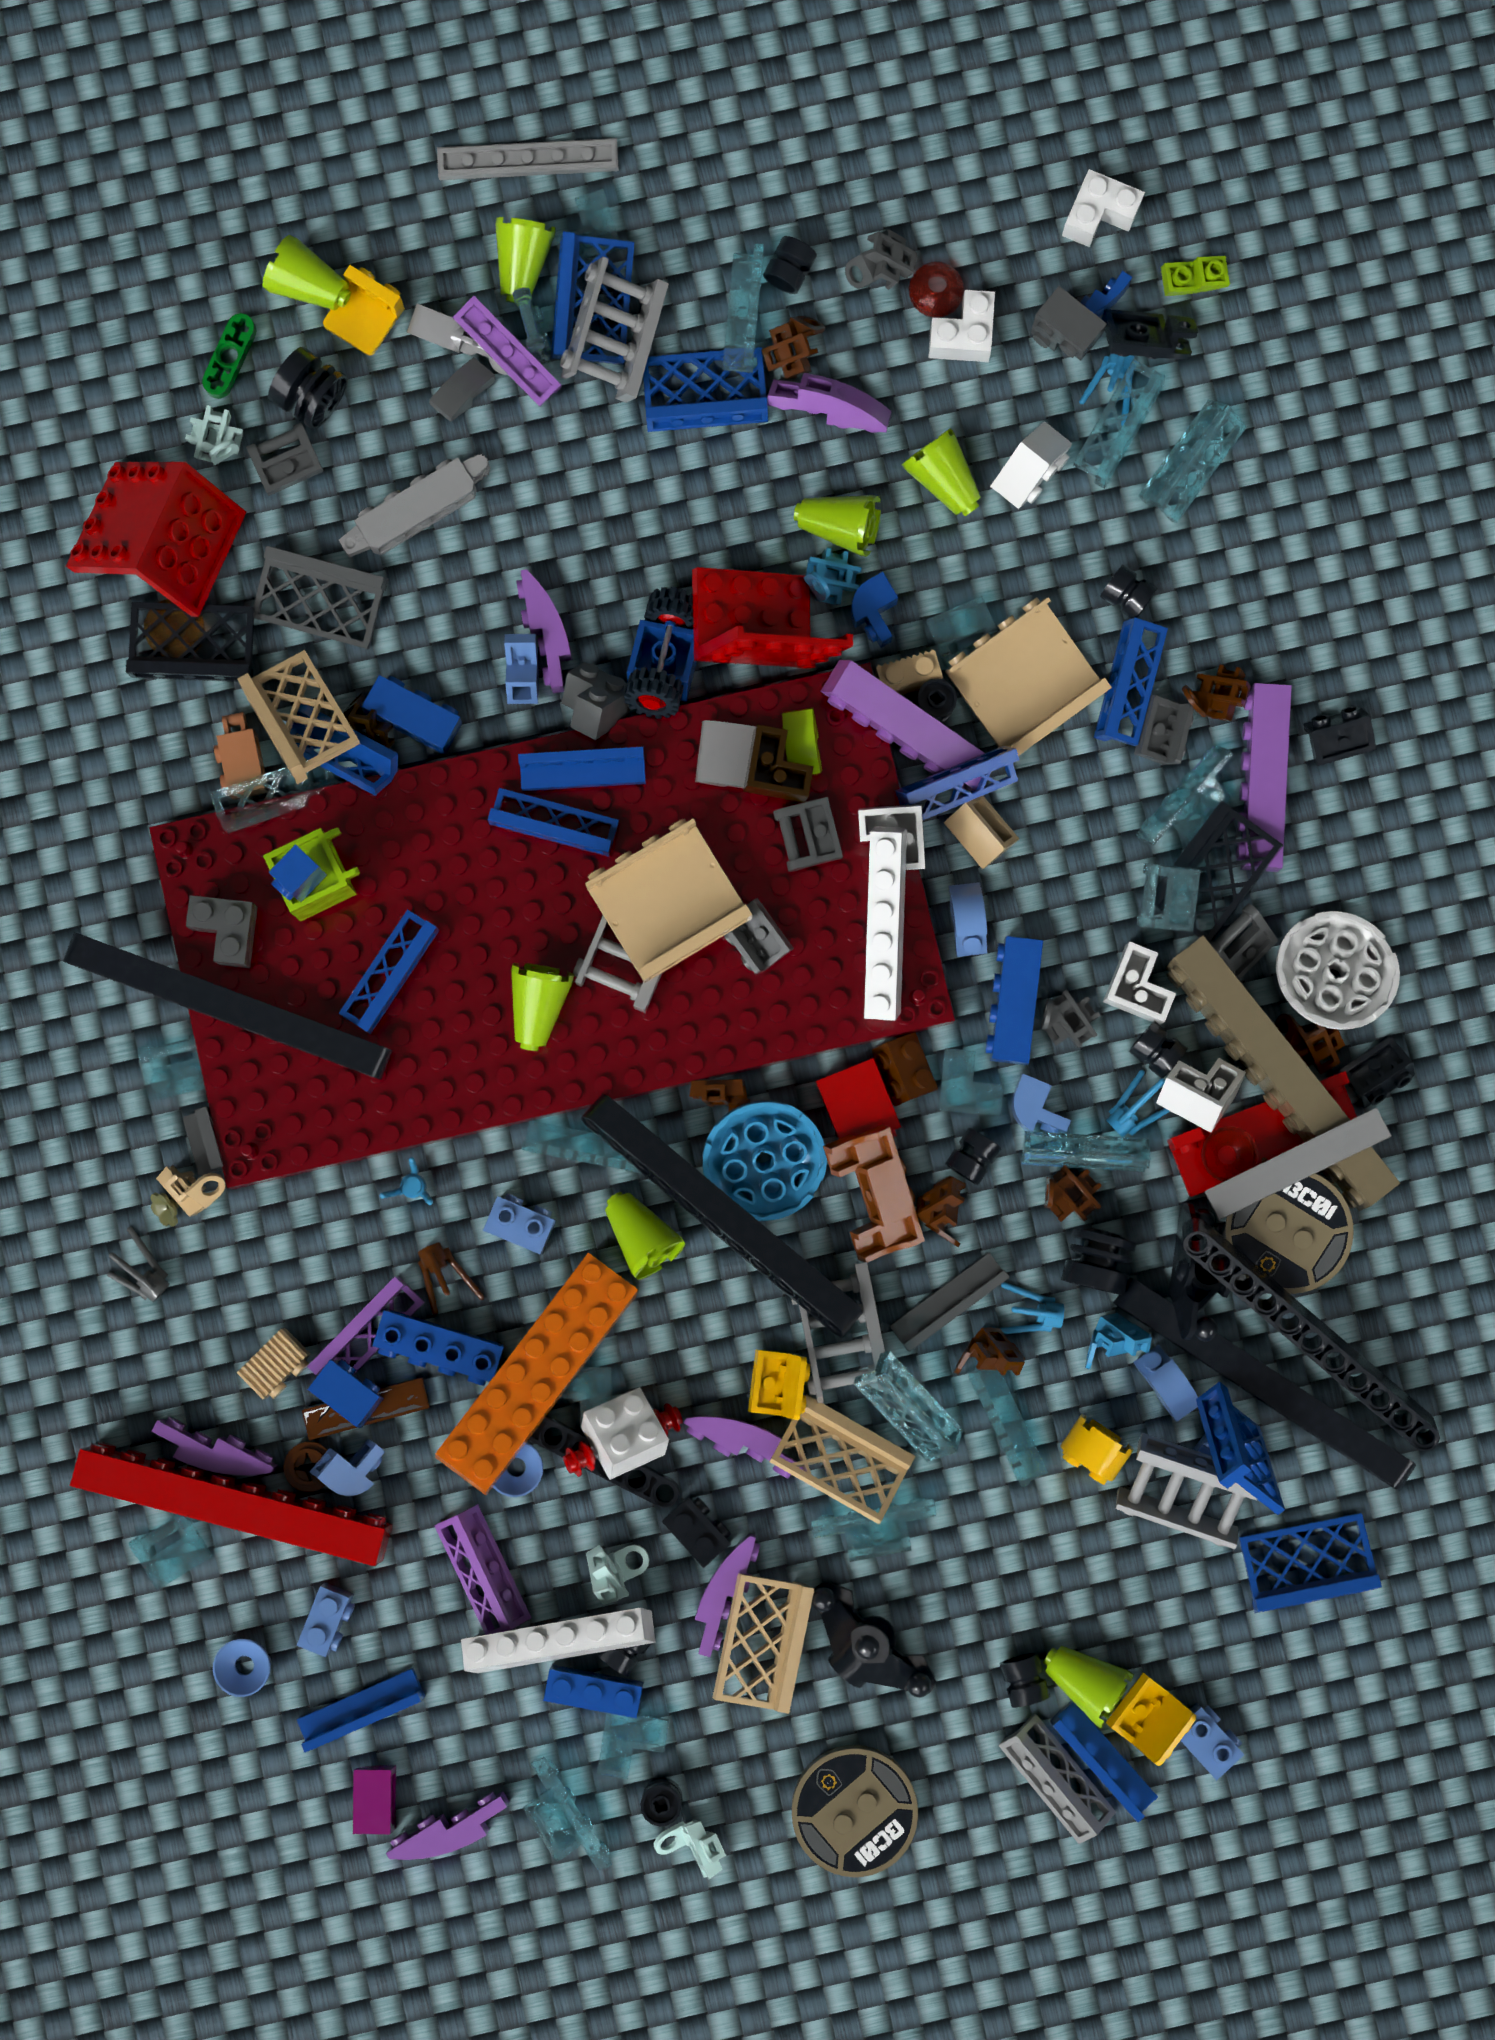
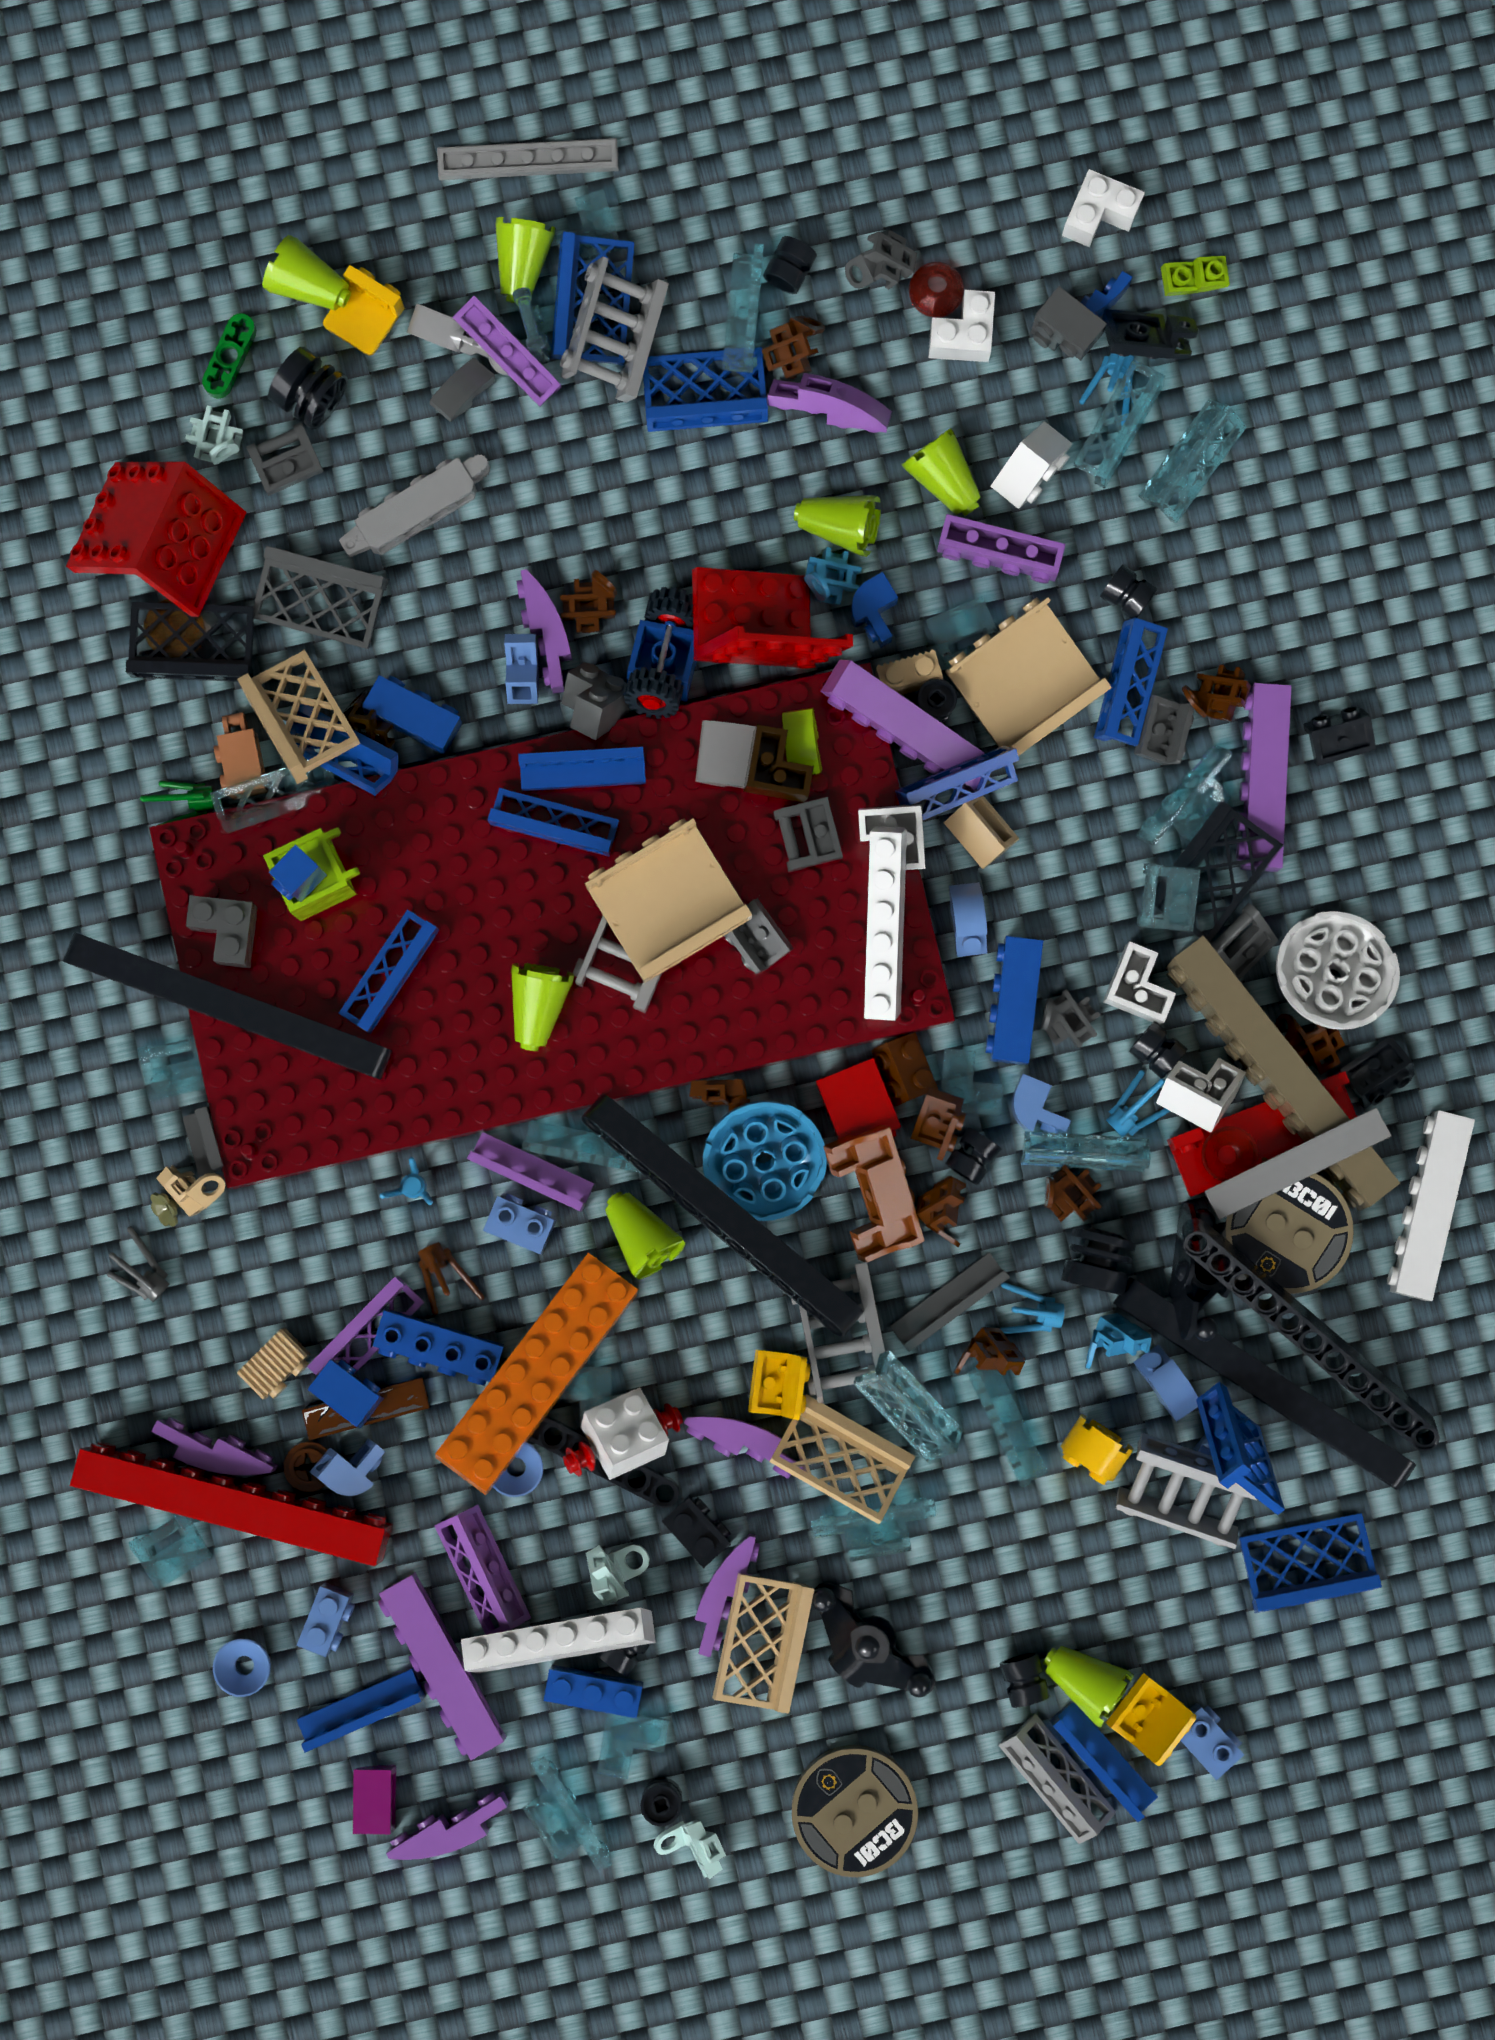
none -> green plant [140,781,215,825]
none -> medium lavender brick [378,1572,506,1760]
none -> medium lavender fence [467,1132,595,1212]
none -> reddish brown piece [560,570,617,634]
none -> reddish brown bracket [910,1087,966,1161]
none -> medium lavender brick [937,514,1066,583]
none -> white brick [1387,1110,1475,1301]

